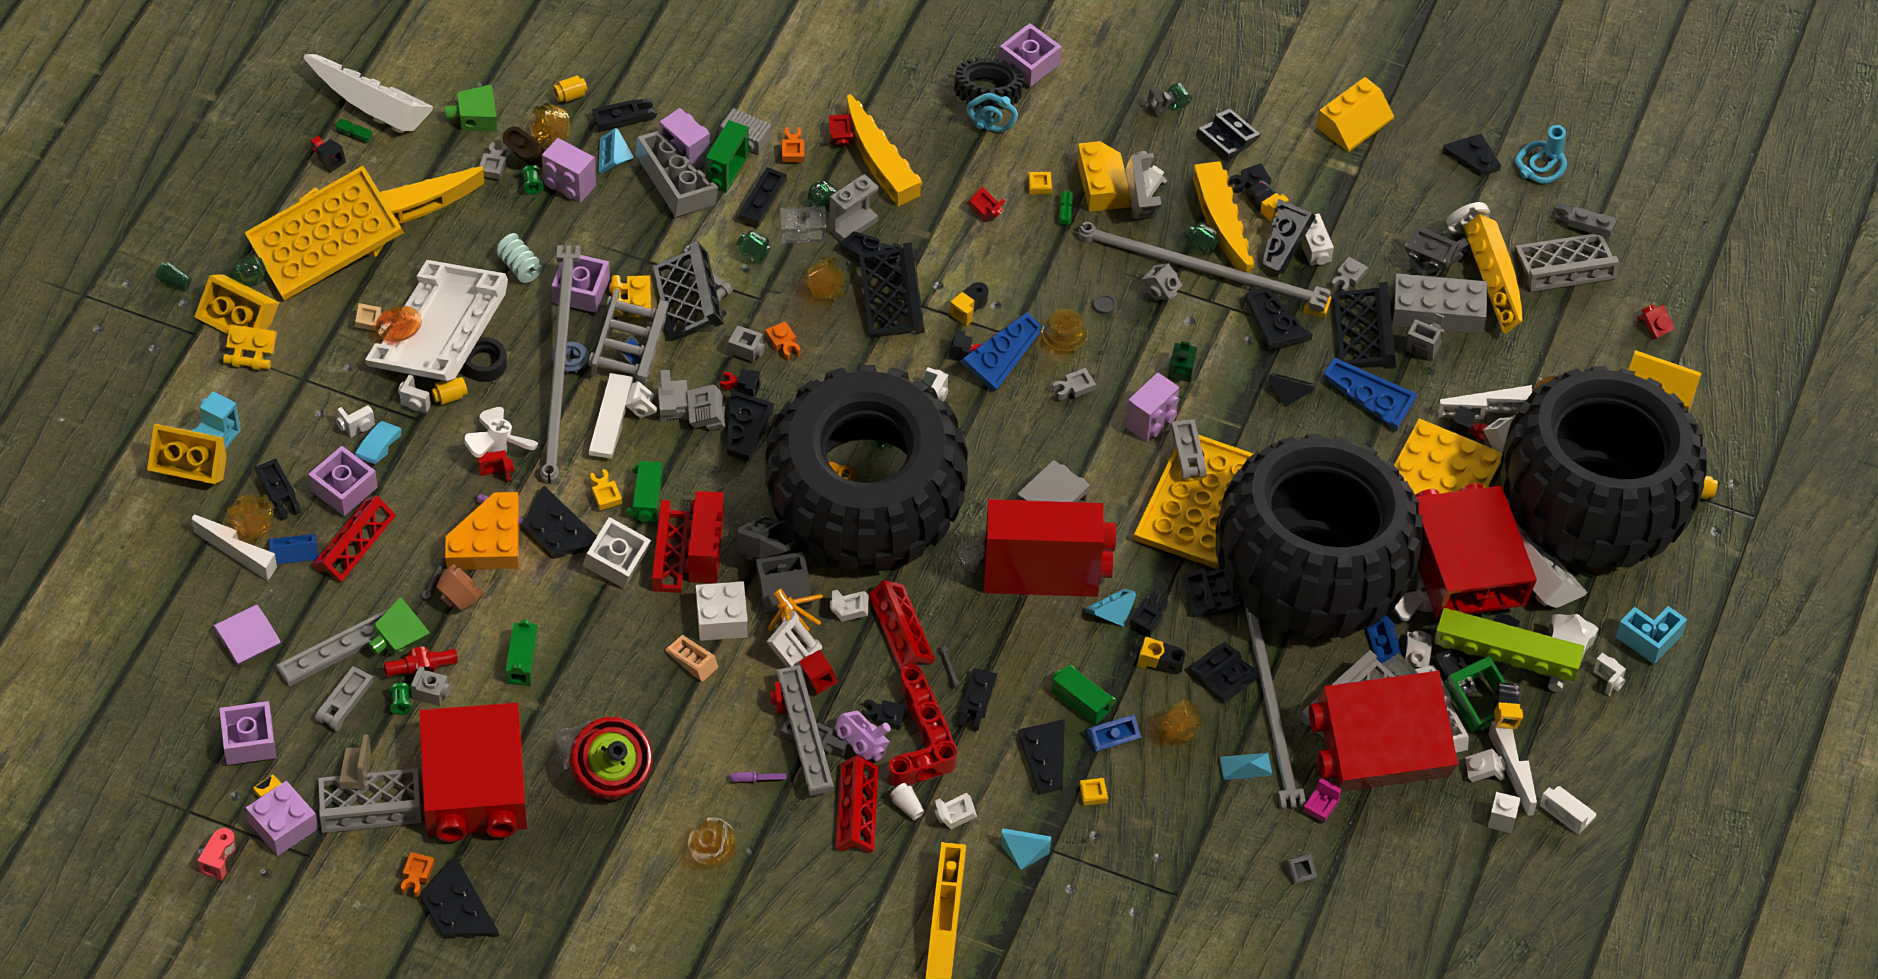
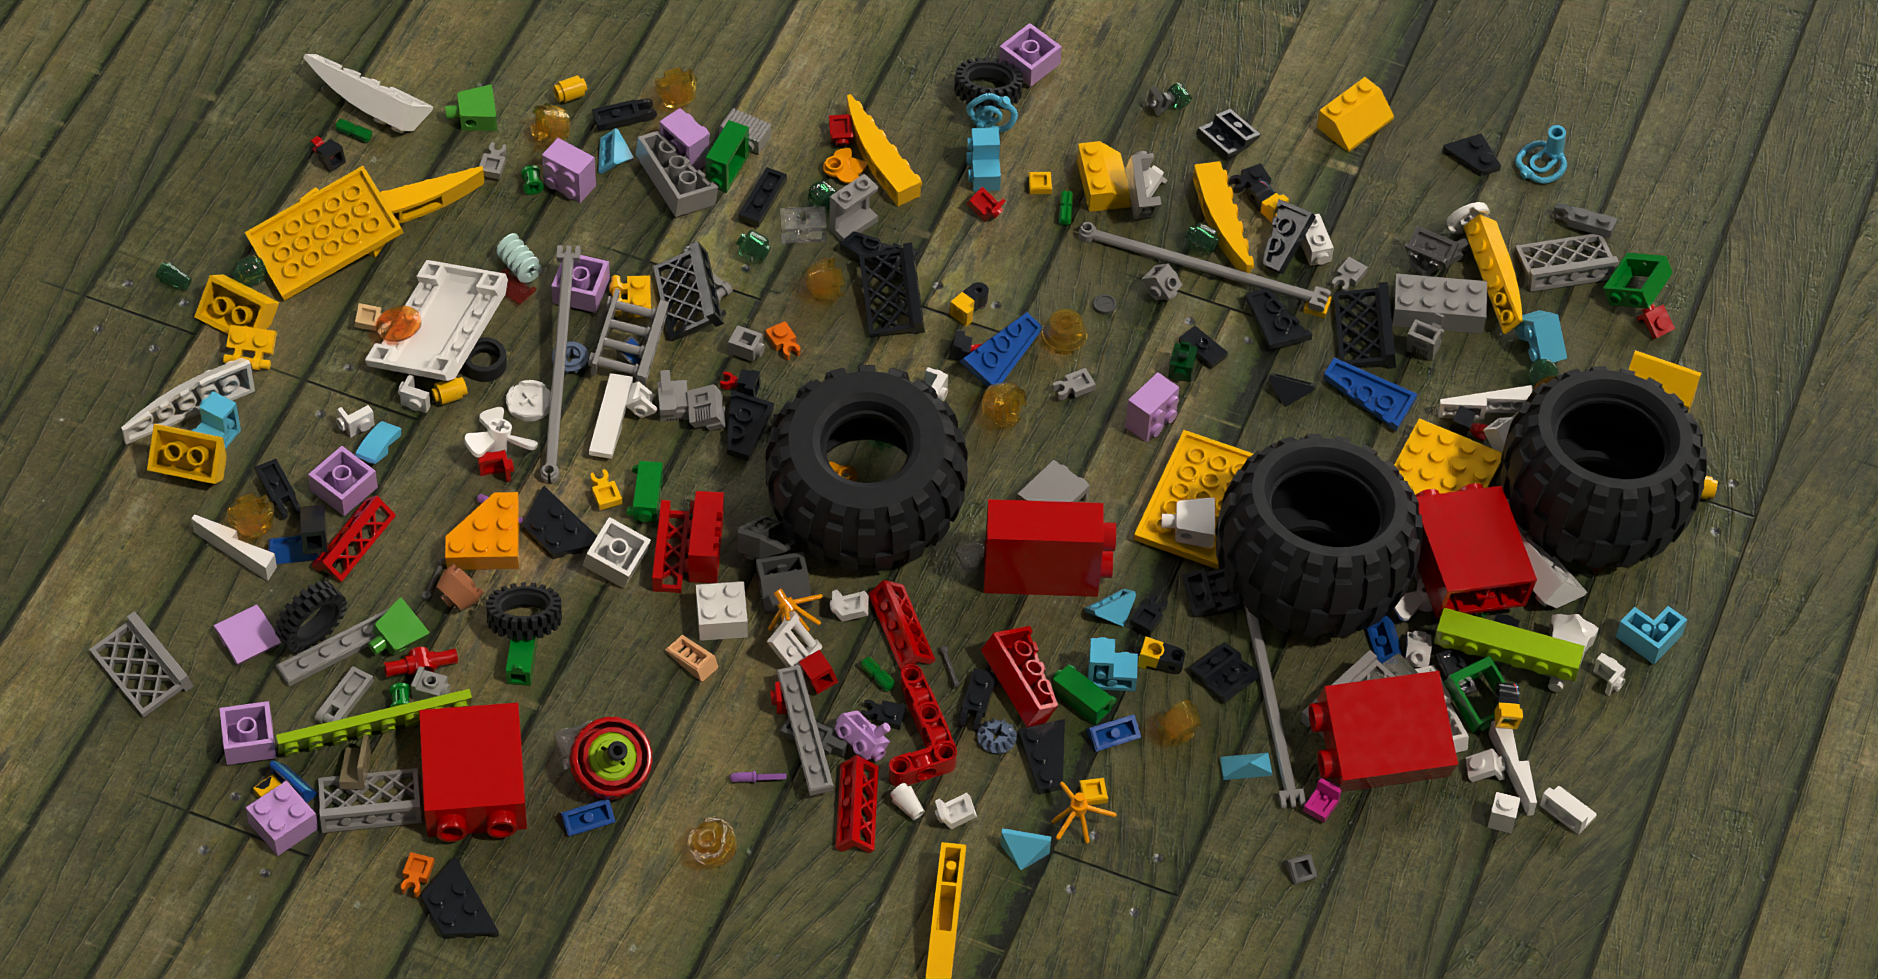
coral leg [197,828,236,881] -> none
dark brown brick [502,126,546,168] -> none
orange plate [782,127,804,162] -> none
light grey plate [1171,419,1207,480] -> none
none -> light grey fence [89,611,194,717]
none -> white wedge [121,358,255,444]
none -> blue slope [270,760,318,803]
none -> black tyre [274,581,347,653]
none -> lime plate [276,689,472,757]
none -> black brick [300,504,328,554]
none -> black tyre [486,582,562,641]
none -> clear red piece [500,268,536,305]
none -> white tile [506,380,551,422]
none -> blue slope [560,799,616,836]
none -> clear yellow cone [655,67,697,108]
none -> light orange plate [823,148,867,184]
none -> green piece [861,657,895,692]
none -> medium azure brick [966,128,1001,192]
none -> sand blue gear [978,718,1017,754]
none -> red wedge [981,626,1058,727]
none -> clear yellow cone [982,382,1026,427]
none -> light orange plant [1052,782,1117,843]
none -> medium azure brick [1088,637,1138,691]
none -> white torso [1161,498,1215,548]
none -> black plate [1179,326,1228,369]
none -> medium azure brick [1515,310,1567,366]
none -> clear green head [1528,359,1559,389]
none -> green window [1603,252,1673,309]

